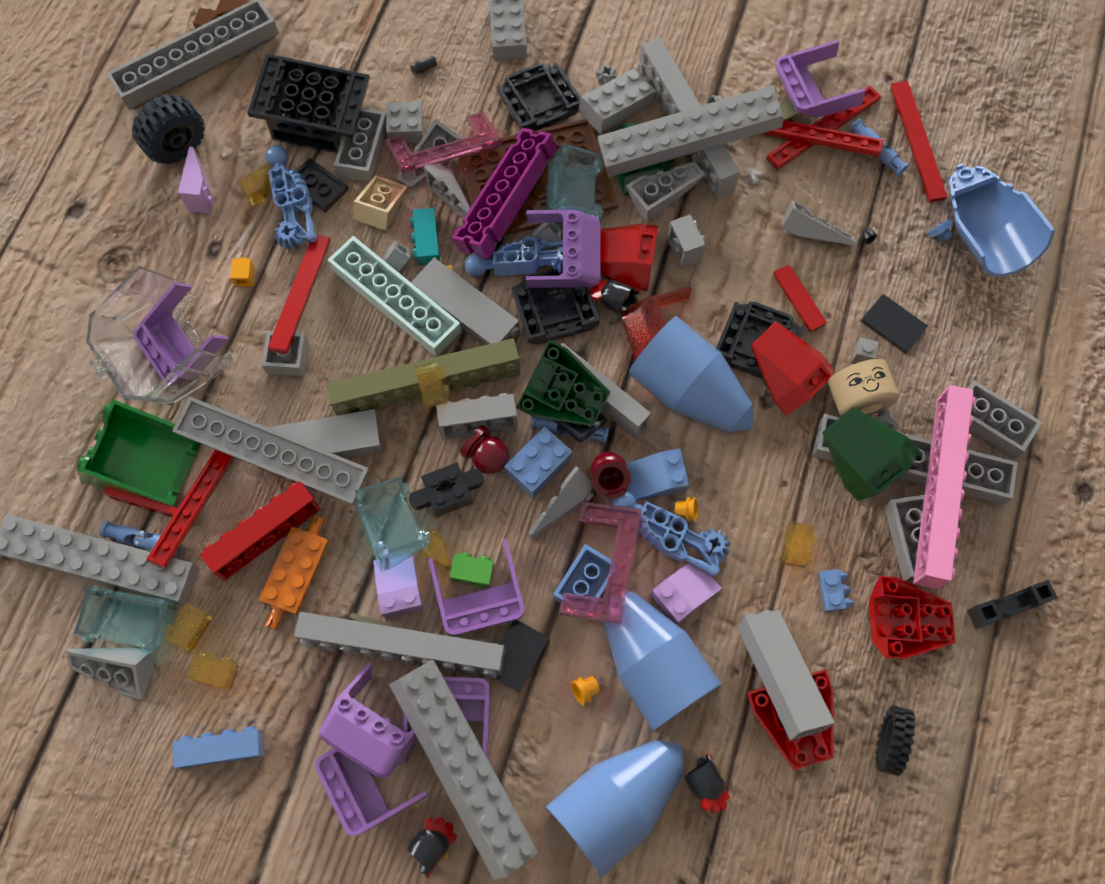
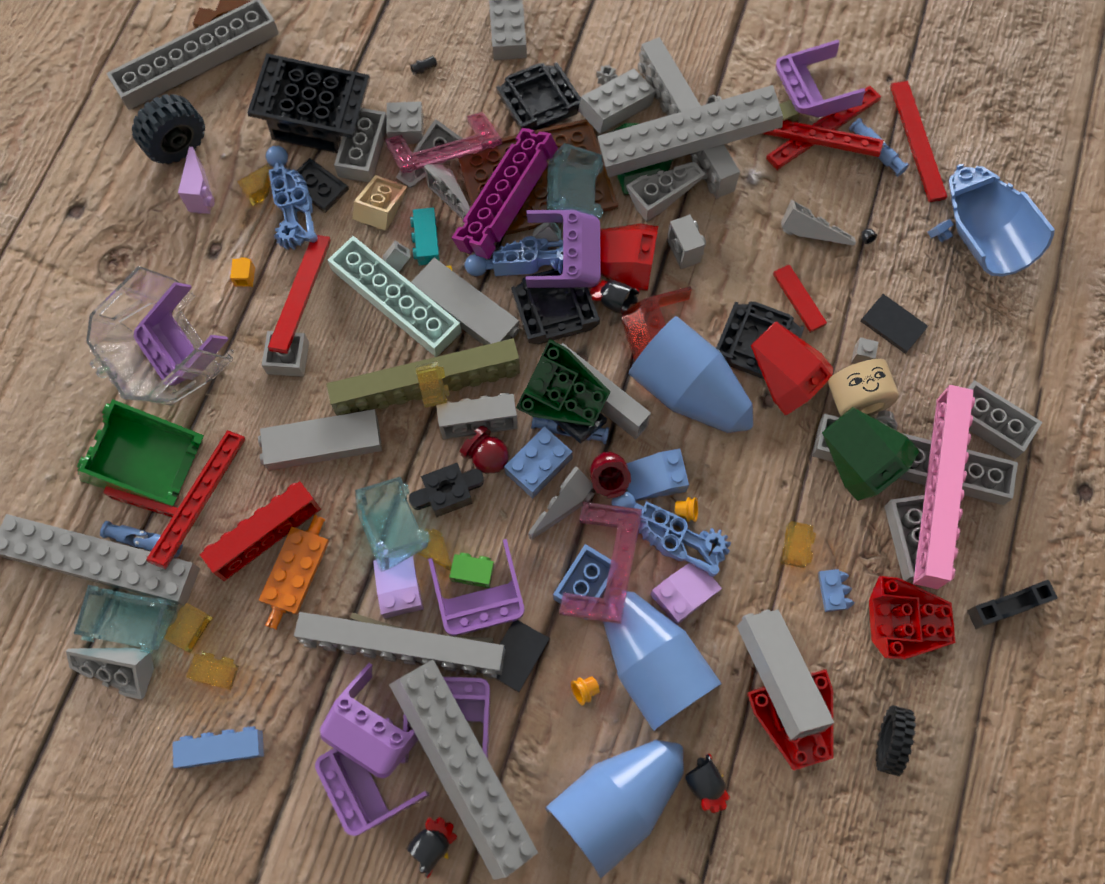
light grey plate [172,396,369,505] -> none

